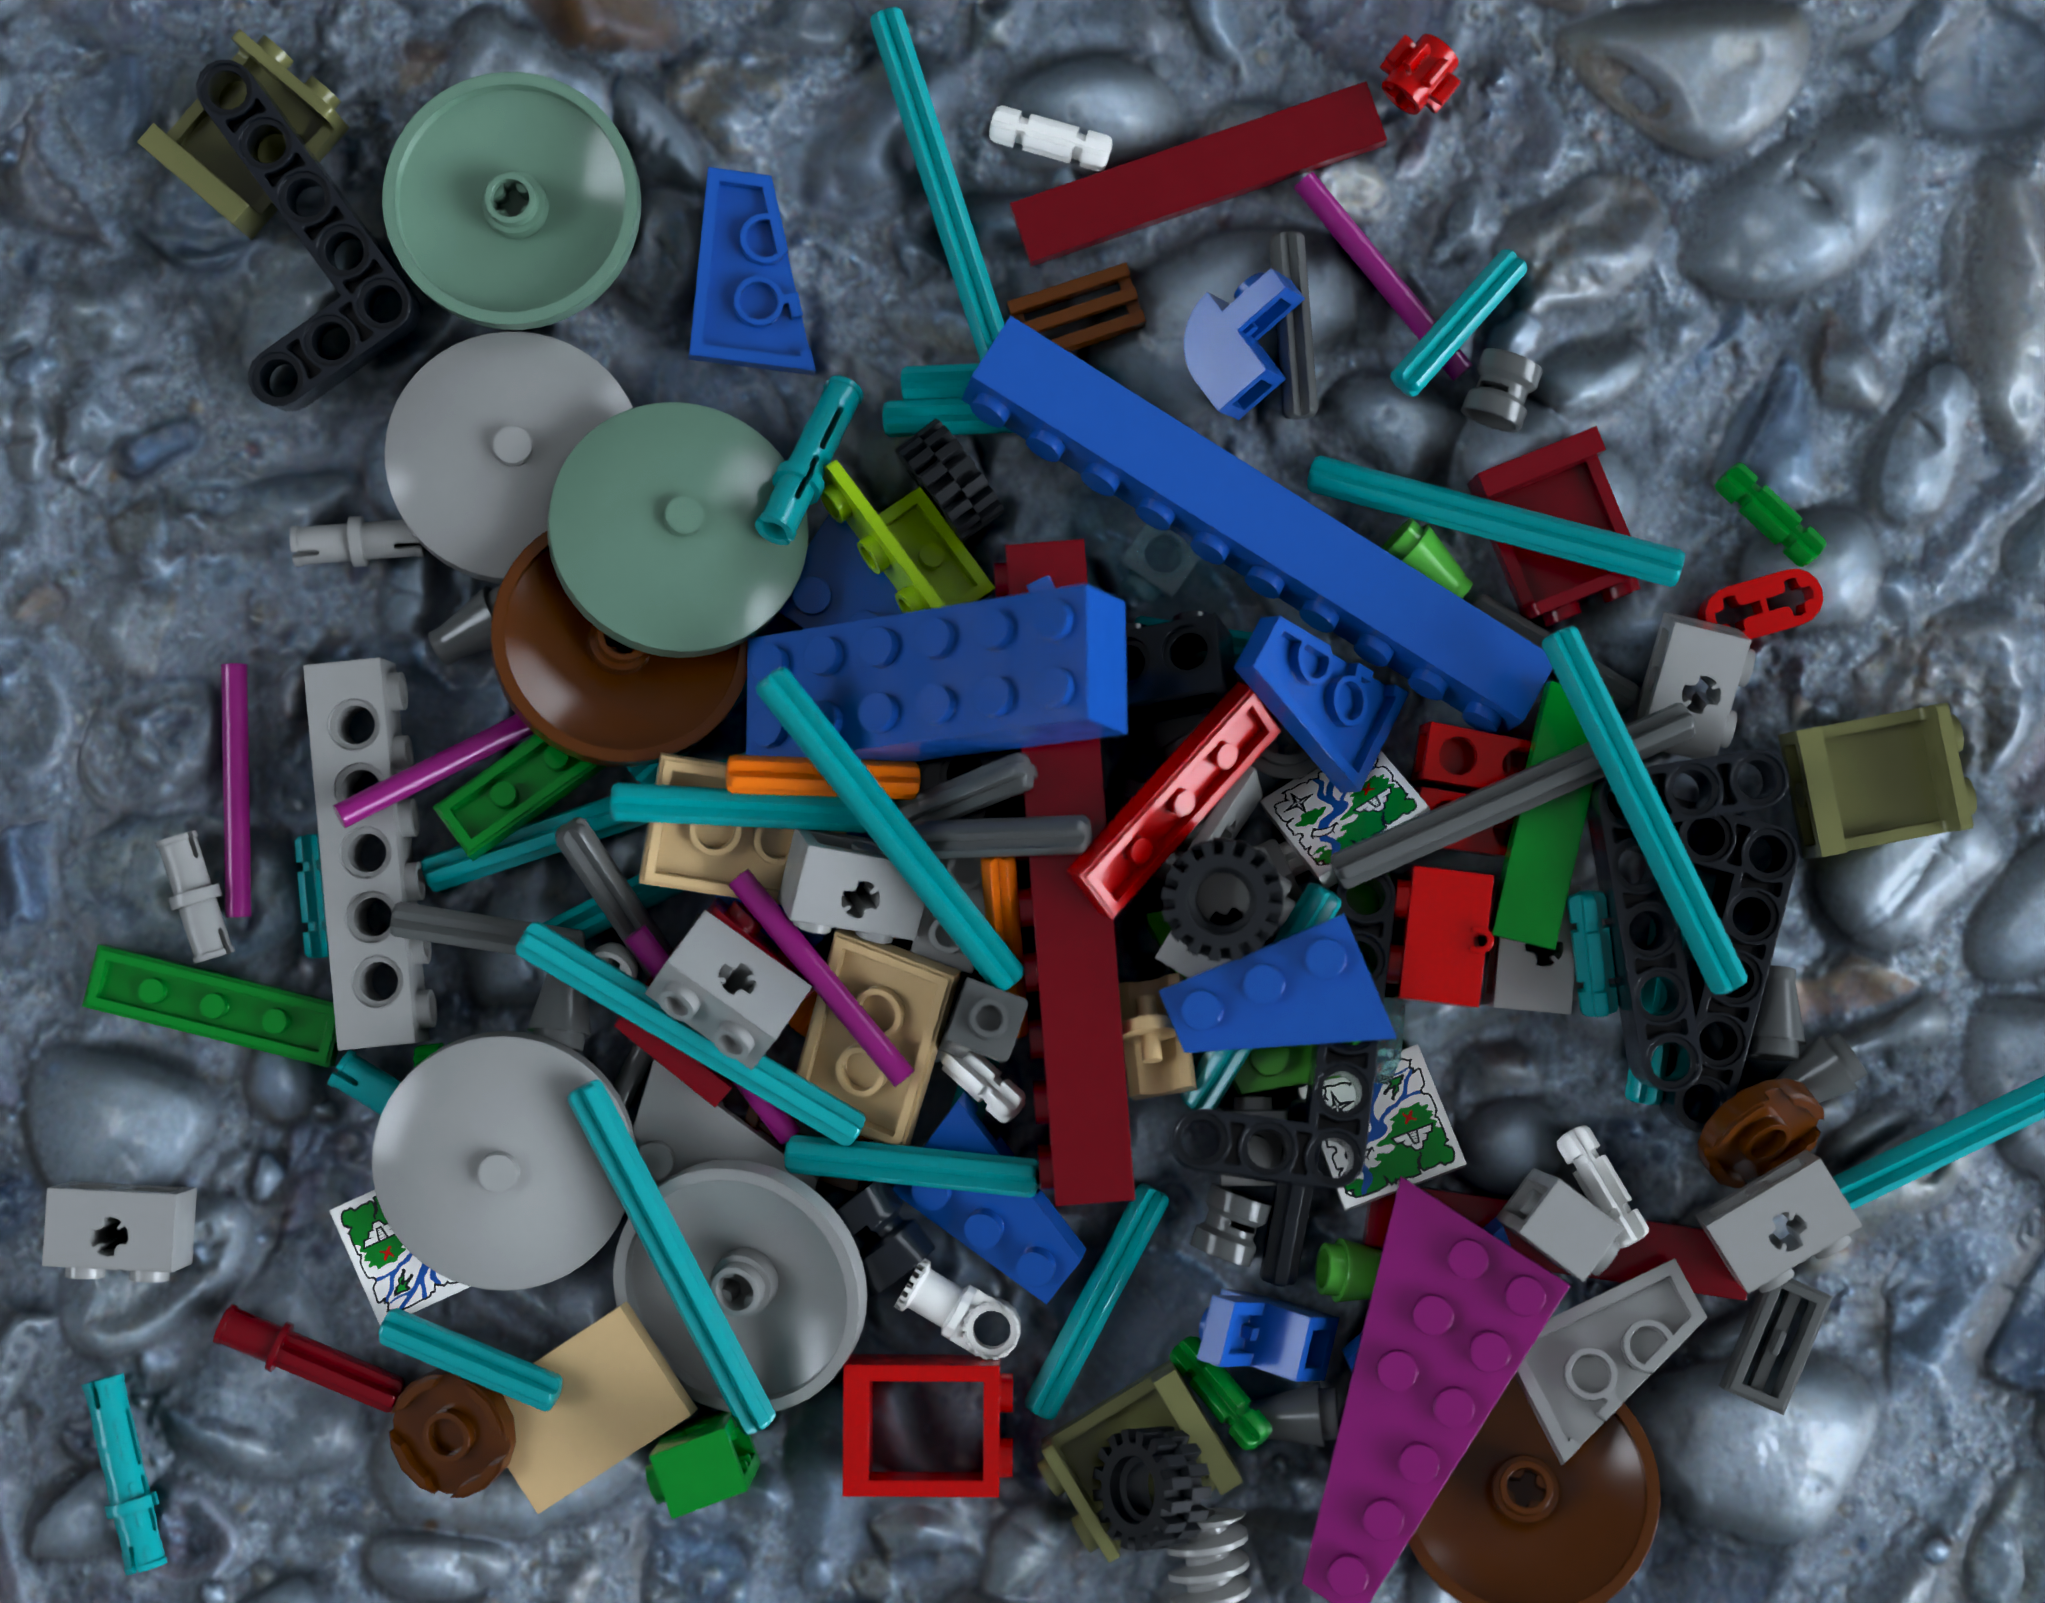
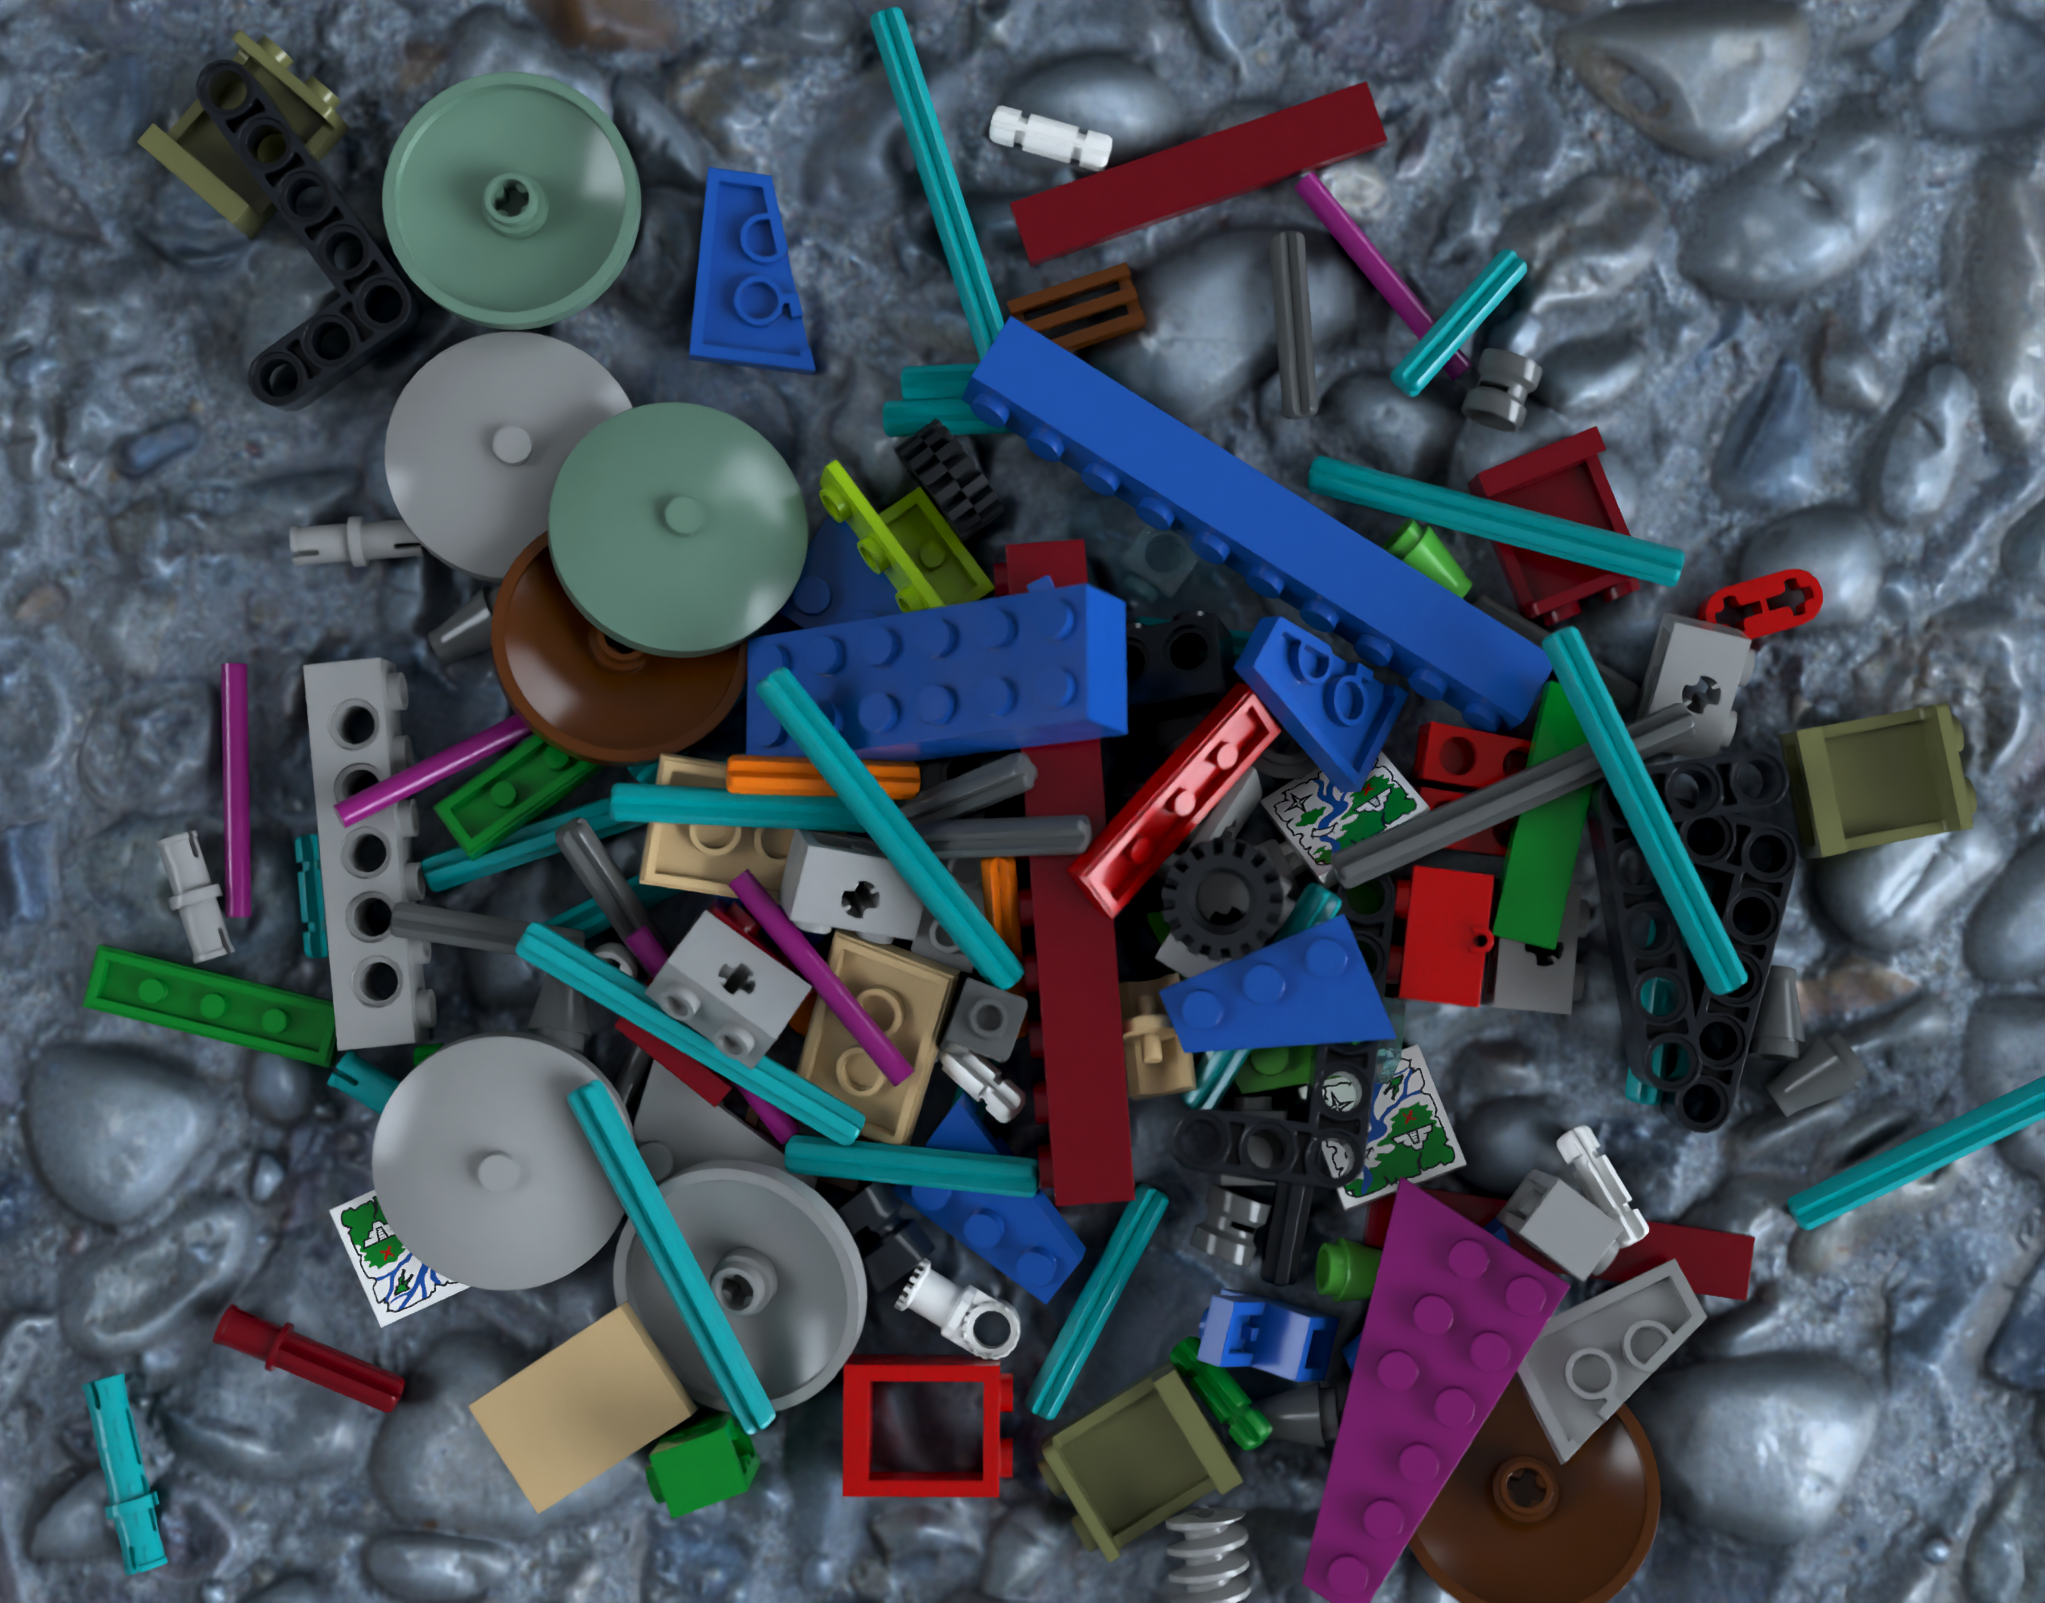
light grey brick [42,1181,197,1283] -> none
teal axle [378,1308,563,1411] -> none
reddish brown tile [389,1368,516,1498] -> none
teal pin [755,376,864,545] -> none
black tyre [1093,1426,1211,1551] -> none
brick [1184,268,1305,420] -> none
red gear [1380,34,1461,115] -> none
teal axle [1567,890,1619,1018] -> none
light grey brick [1695,1150,1862,1294] -> none
reddish brown tile [1698,1078,1824,1188] -> none
green axle [1715,462,1827,567] -> none
dark grey tile [1719,1278,1833,1415] -> none

